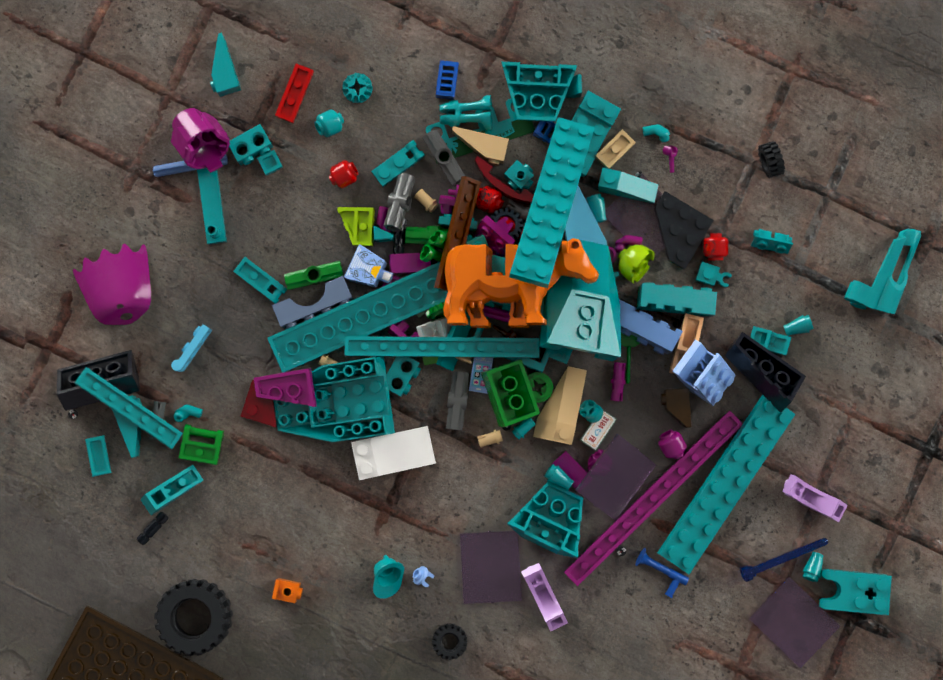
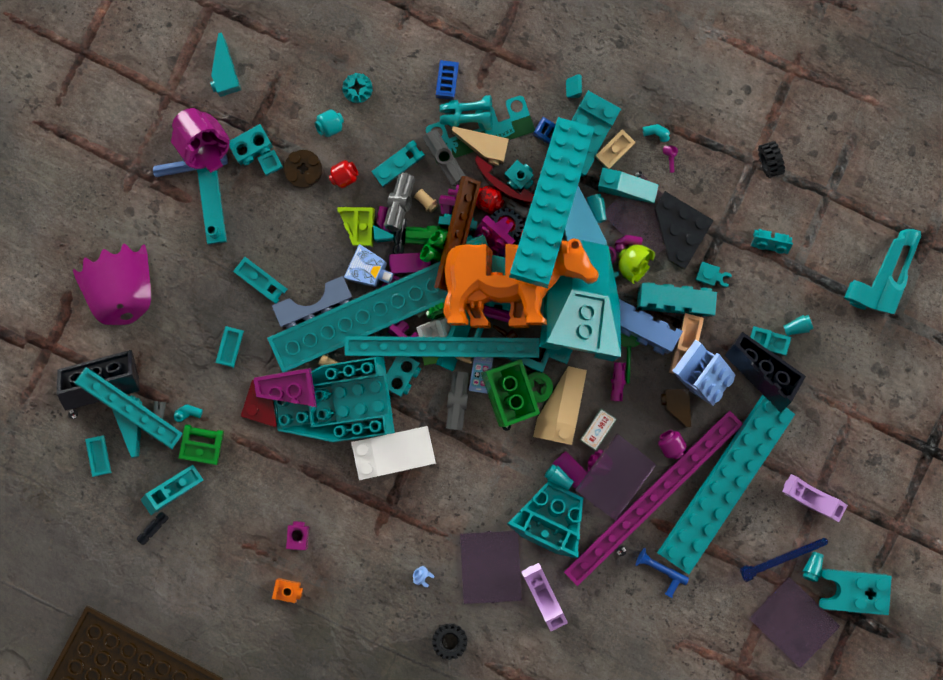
black tyre [154,579,233,656] -> none
medium azure plate [171,325,212,372] -> none
red plate [275,63,314,124] -> none
green piece [284,261,344,291] -> none
teal piece [373,555,405,599] -> none
tan pin [477,429,503,448] -> none
teal wedge [501,61,577,122] -> none
teal pin [511,418,536,440] -> none
teal wheel [579,400,603,423] -> none
red head [703,233,728,260] -> none
none -> teal tile [215,326,244,368]
none -> dark brown plate [284,150,322,189]
none -> magenta brick [286,521,309,550]

